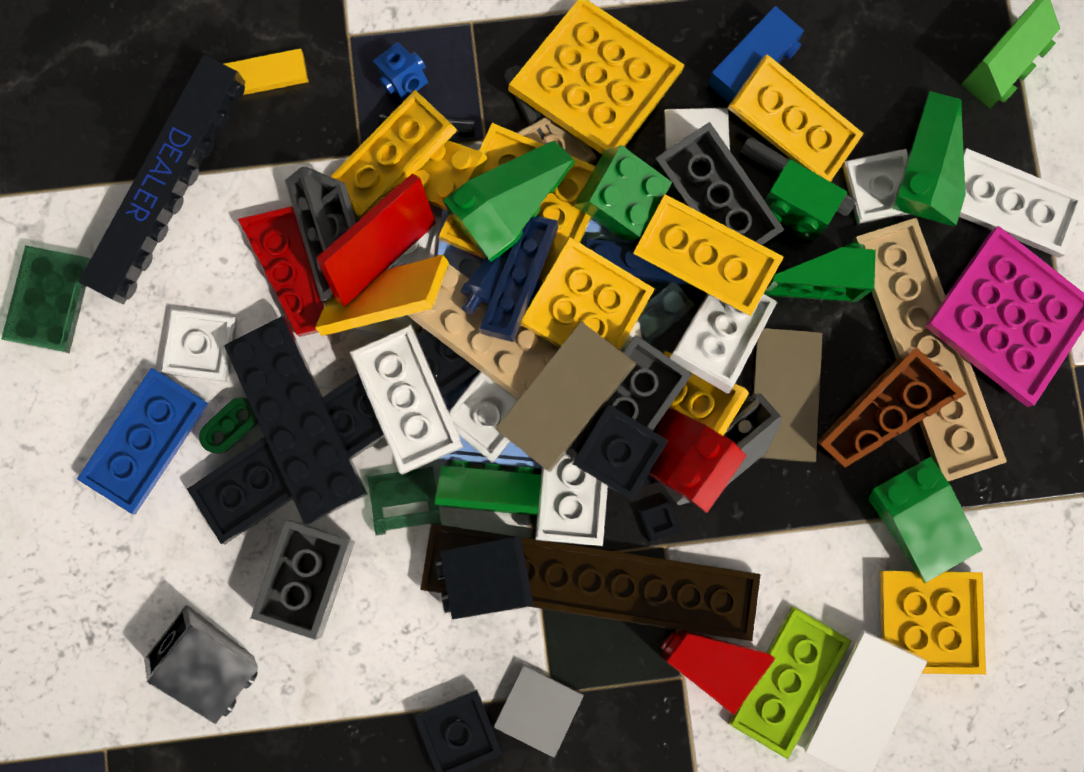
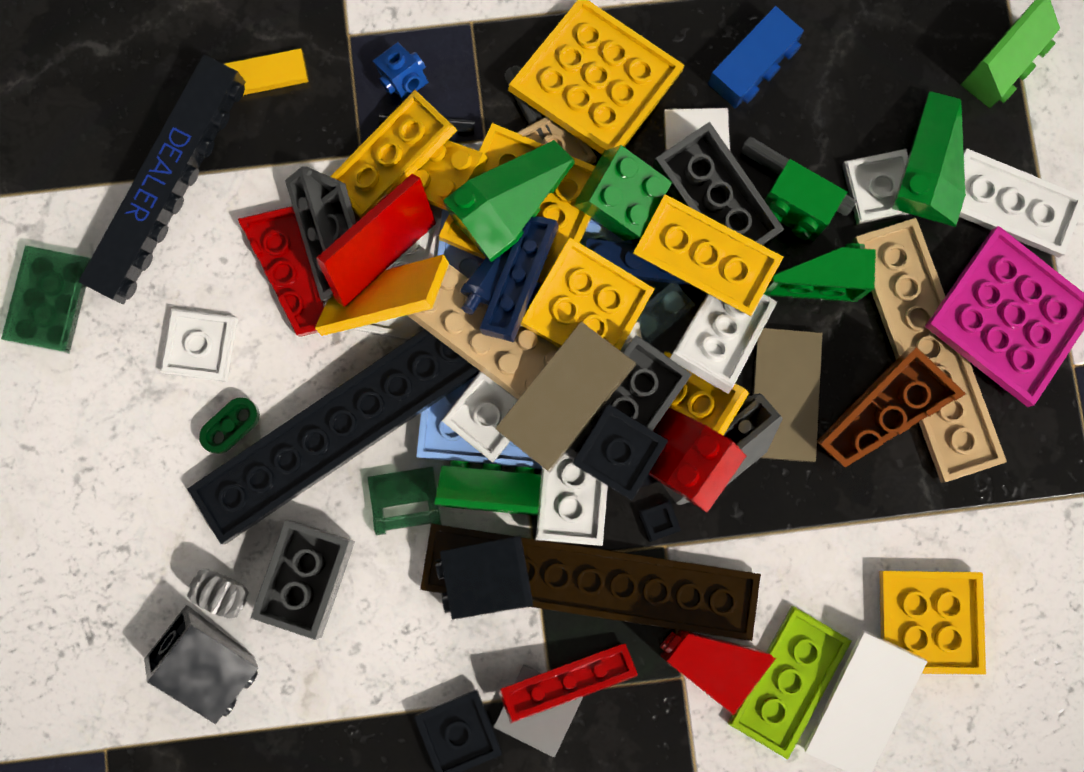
blue plate [77,368,209,515] -> none
black plate [224,316,368,525] -> none
white tile [350,325,463,474] -> none
yellow tile [727,55,864,182] -> none
slope [868,457,983,584] -> none
none -> light grey gear [187,569,249,619]
none -> red plate [499,643,638,724]

